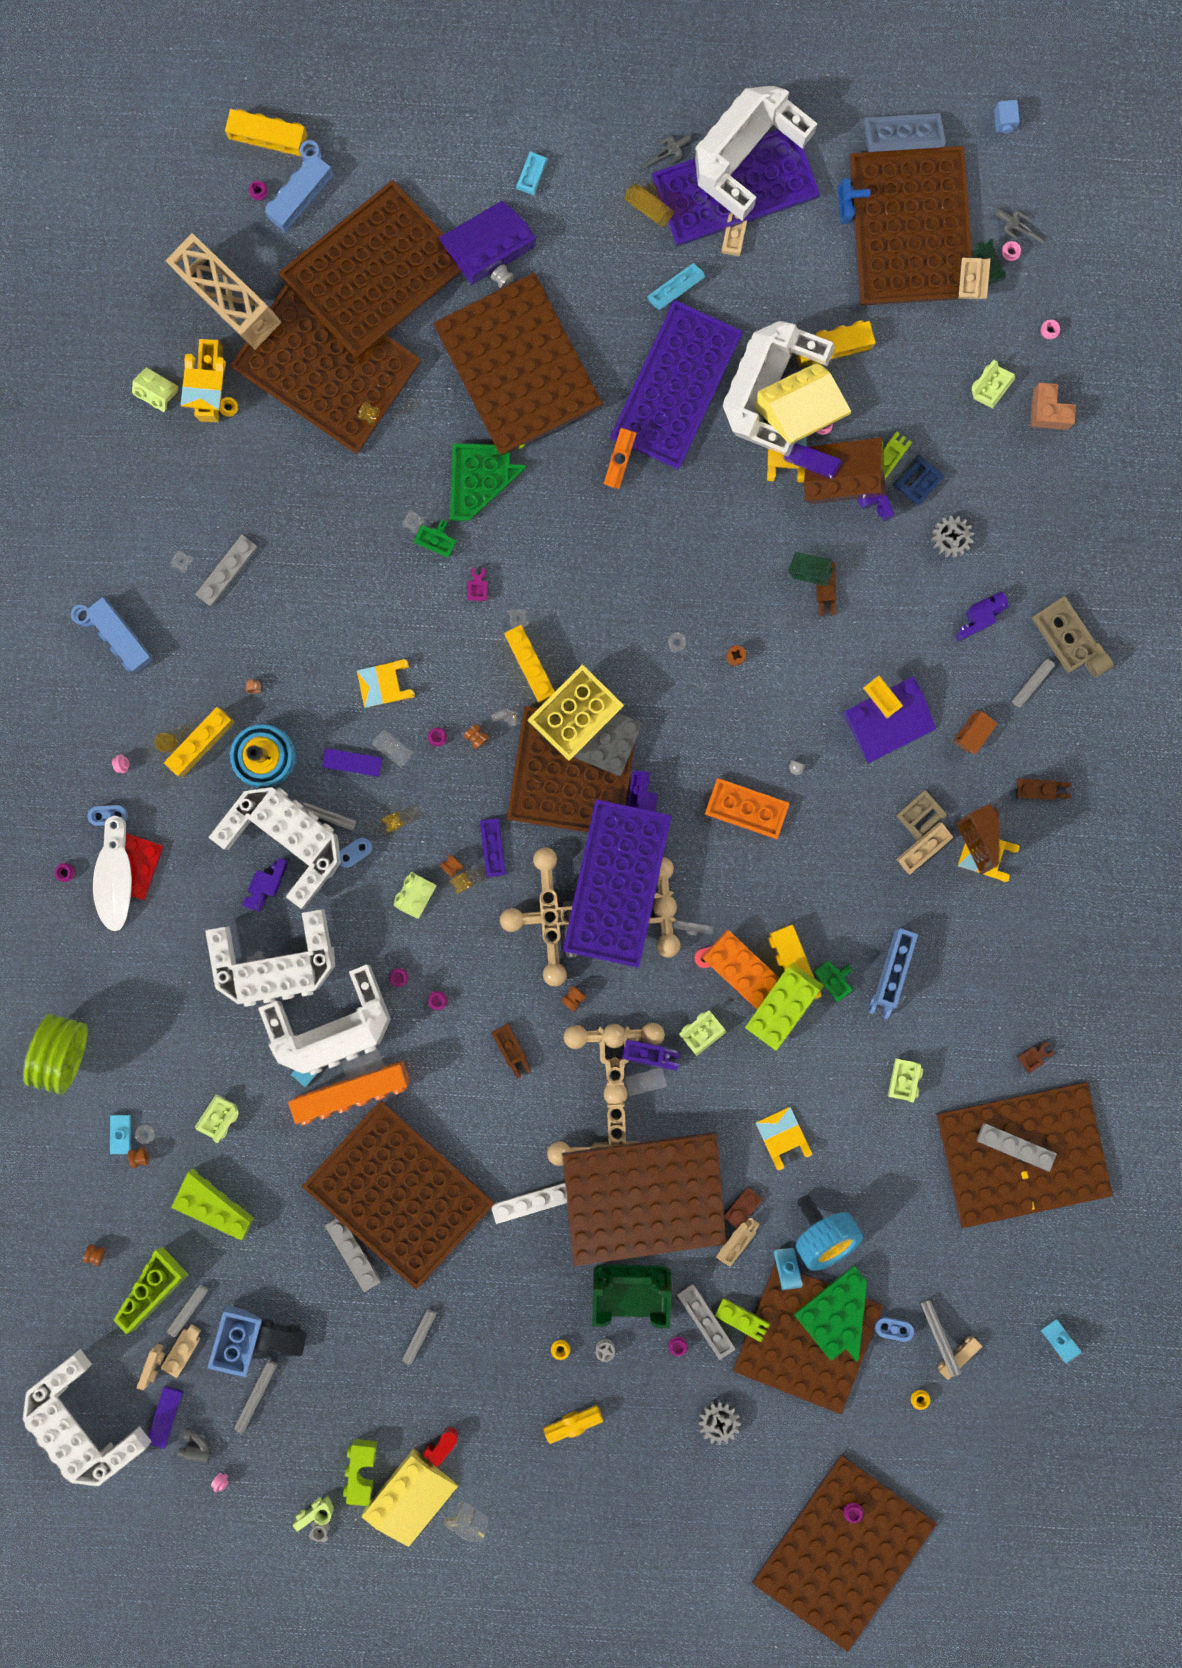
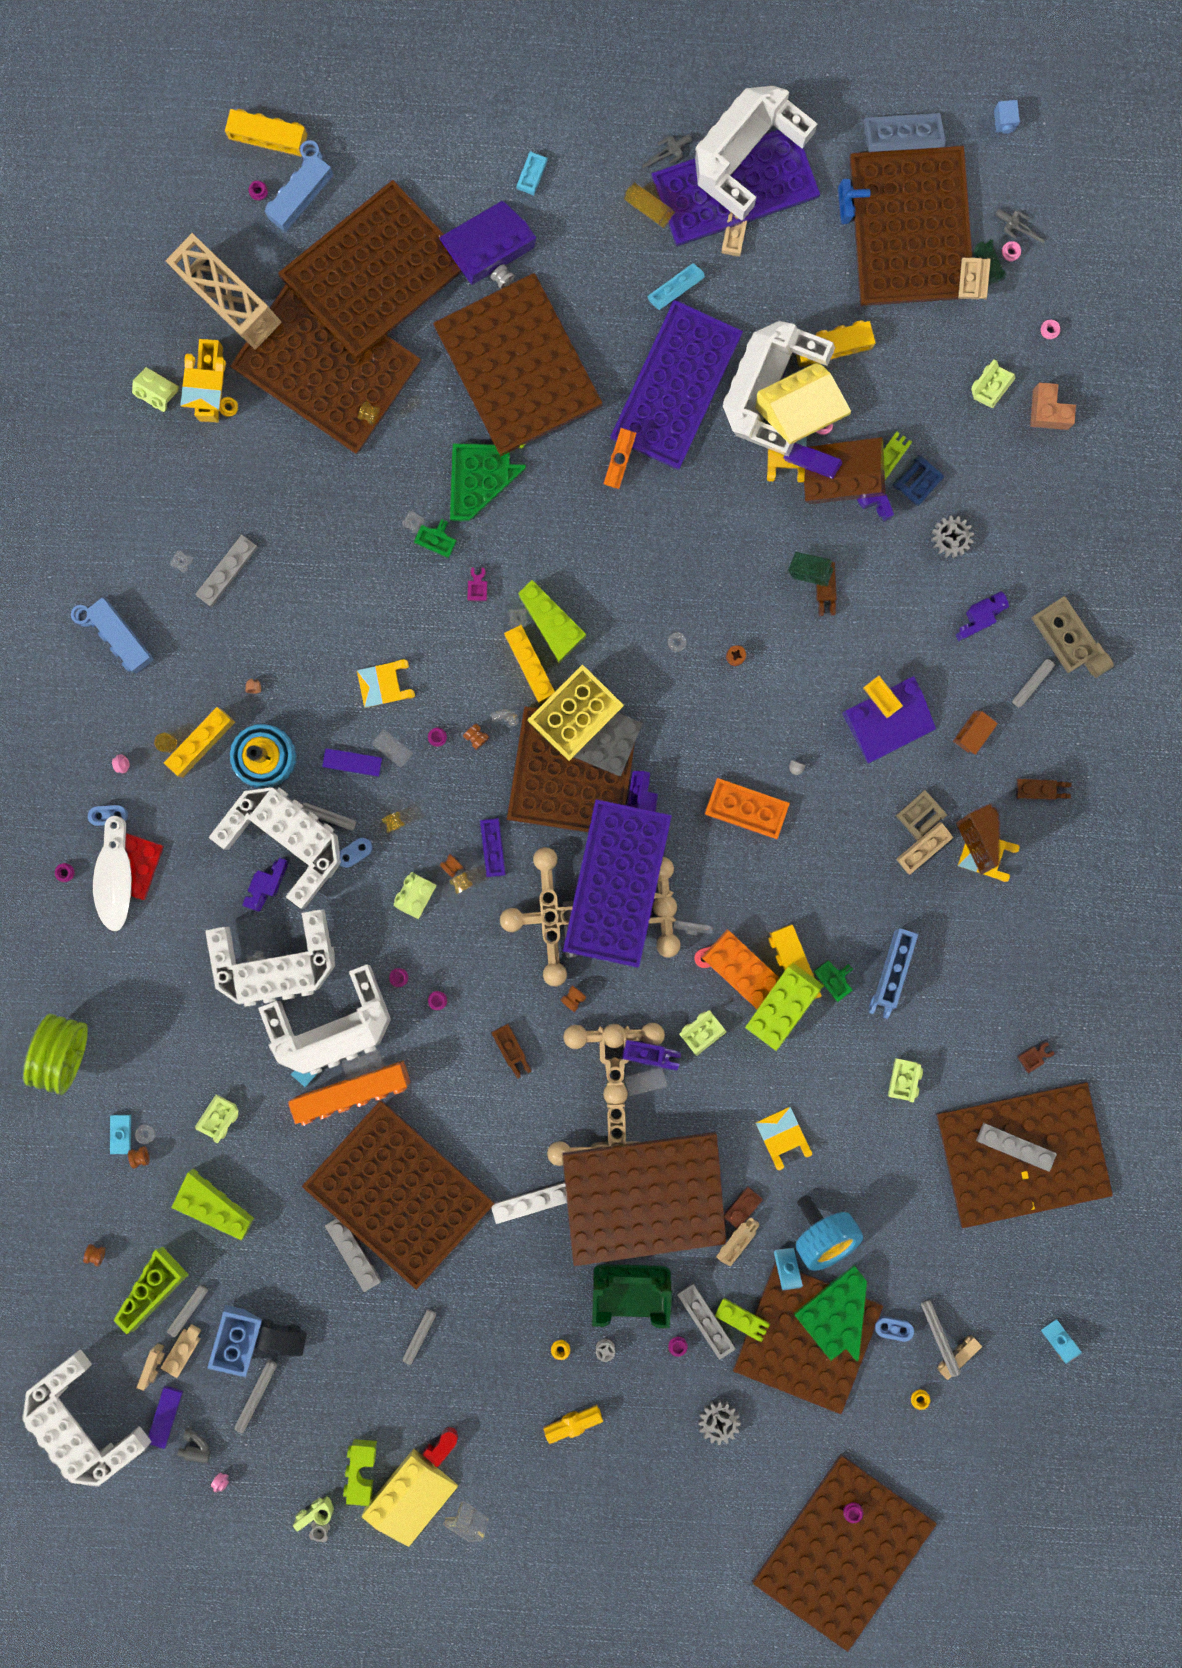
none -> lime wedge [518,580,586,664]

